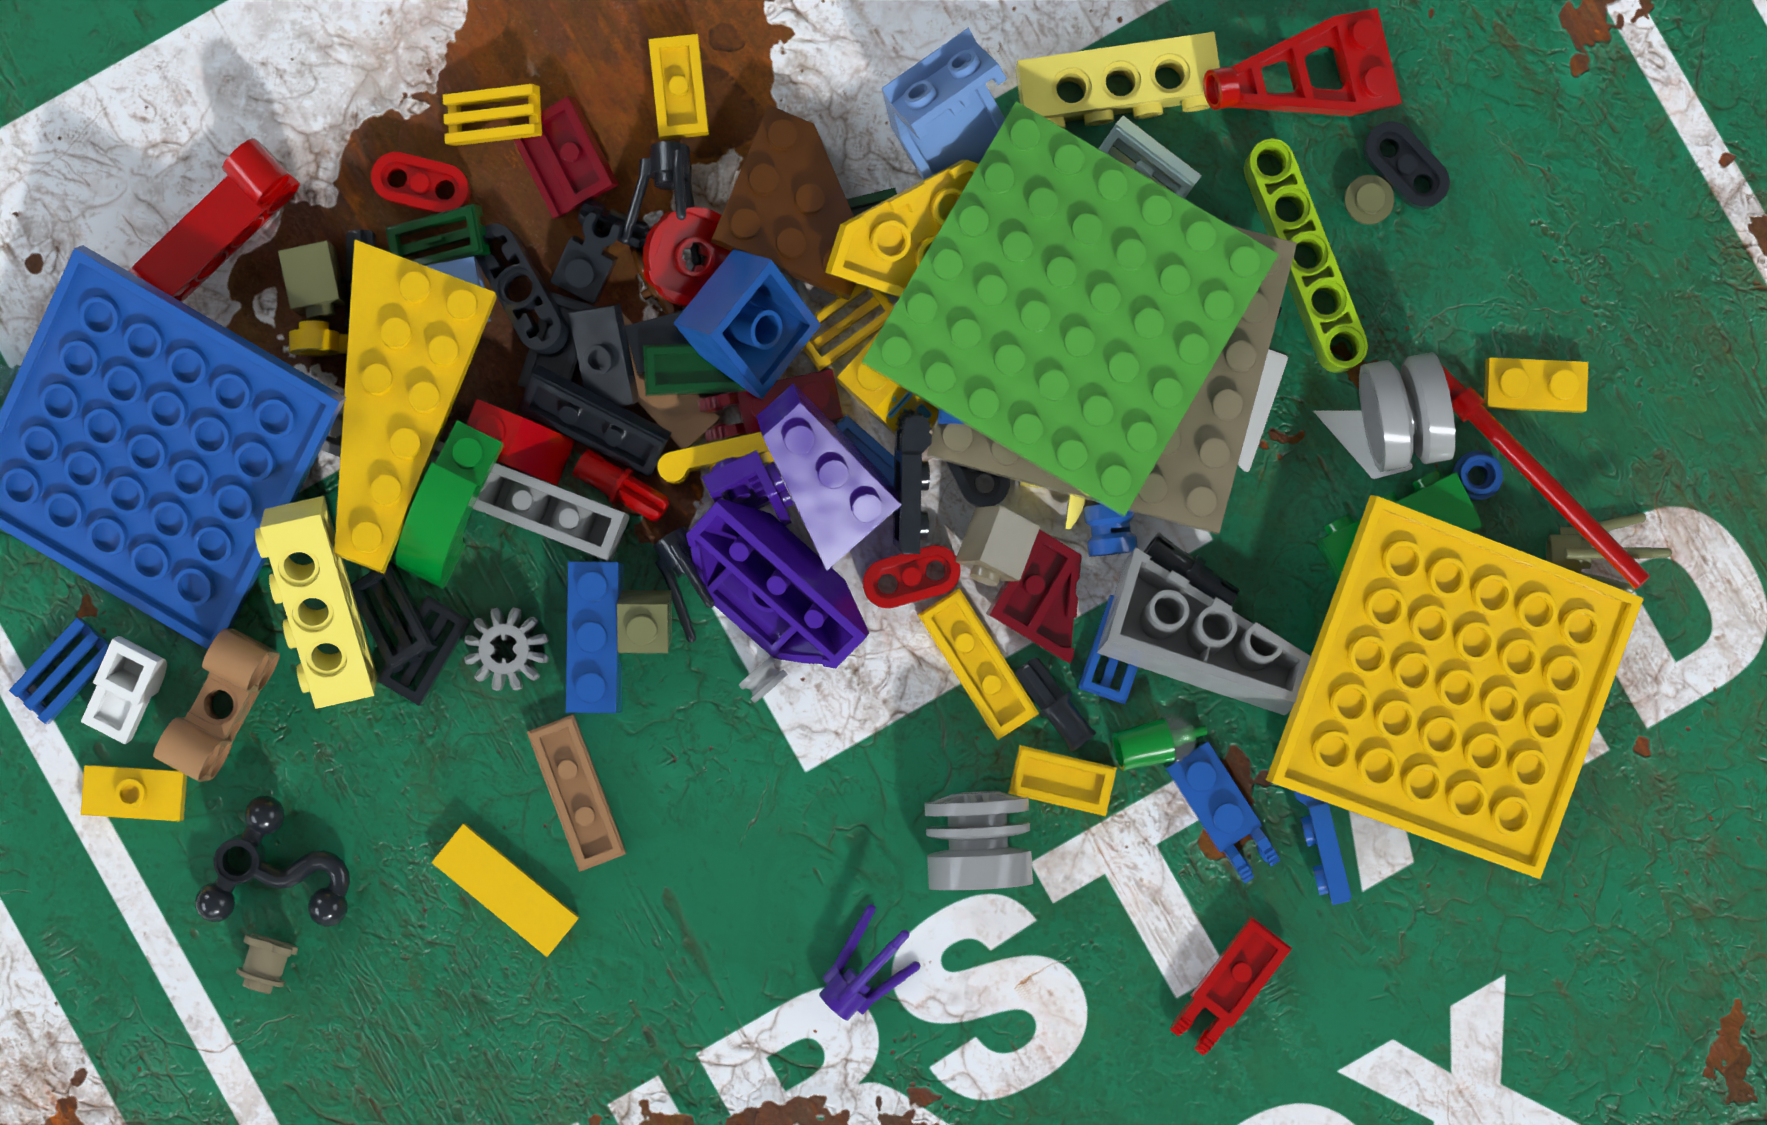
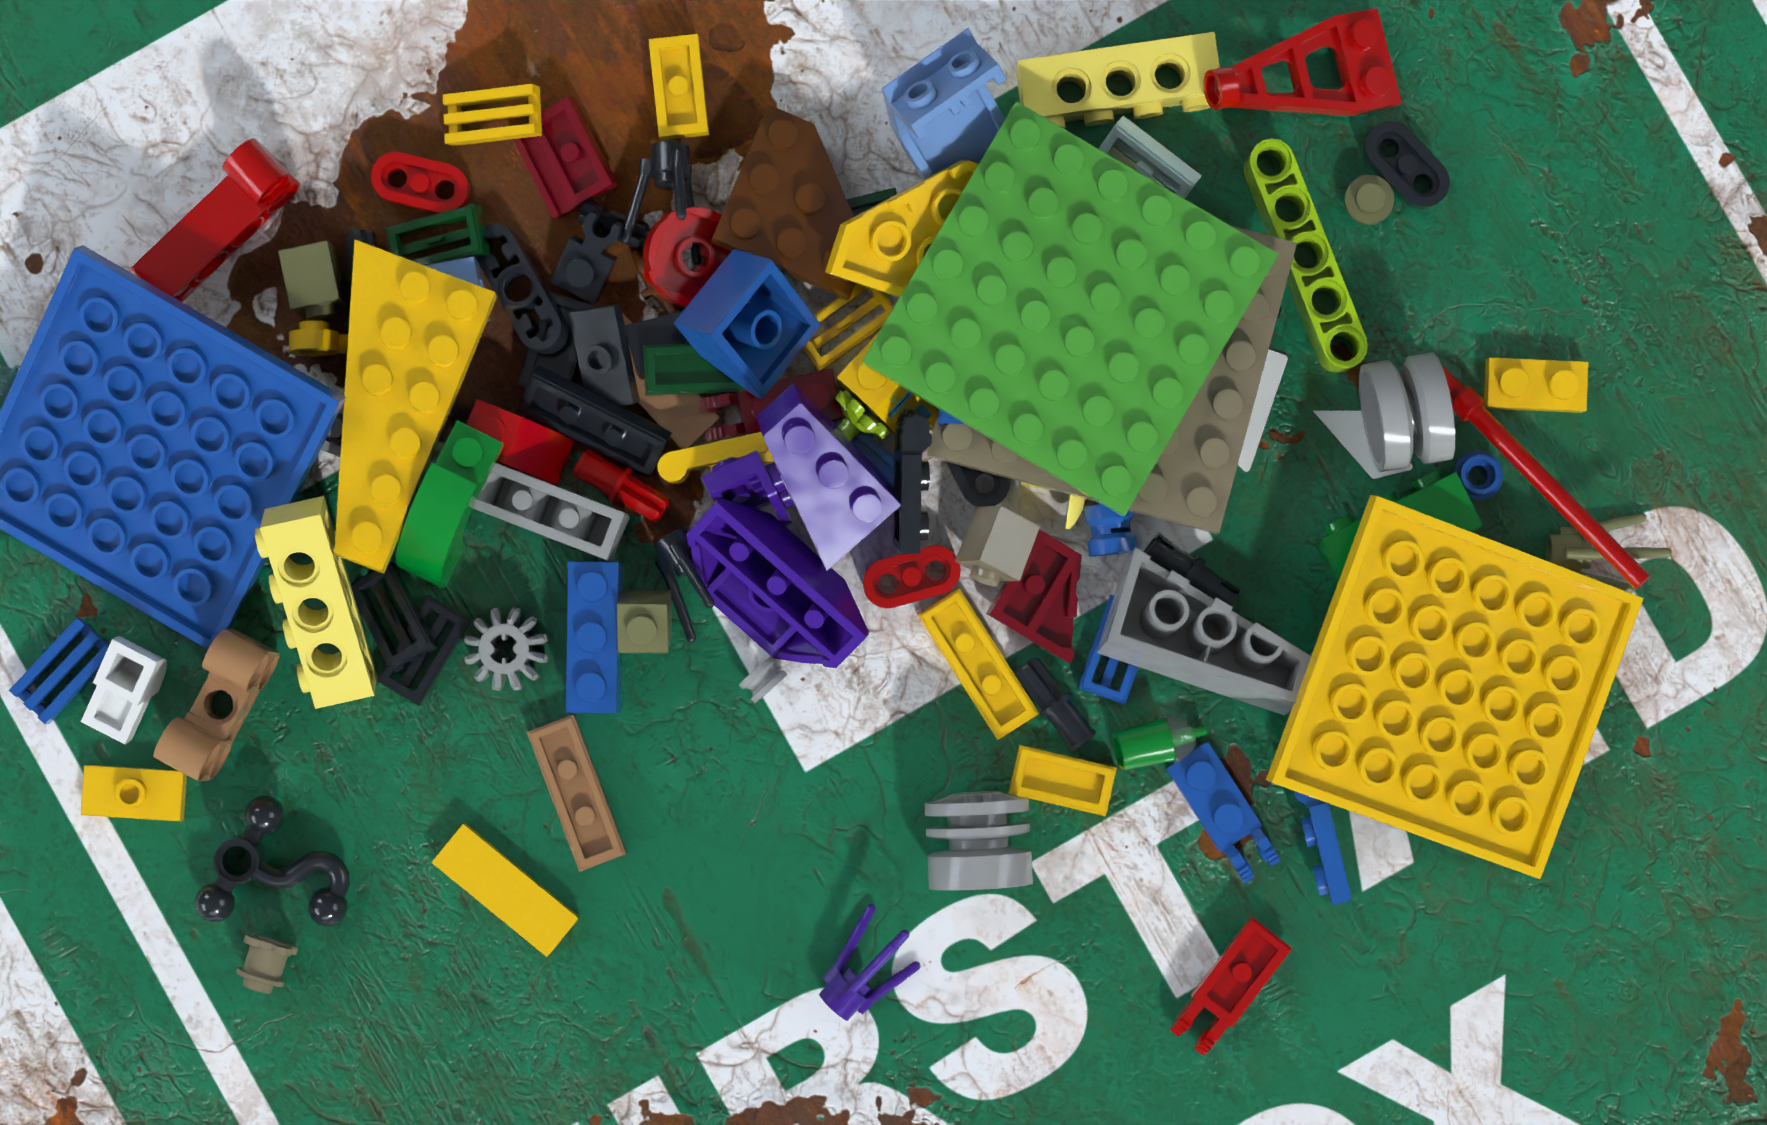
none -> lime plant [835,390,890,441]

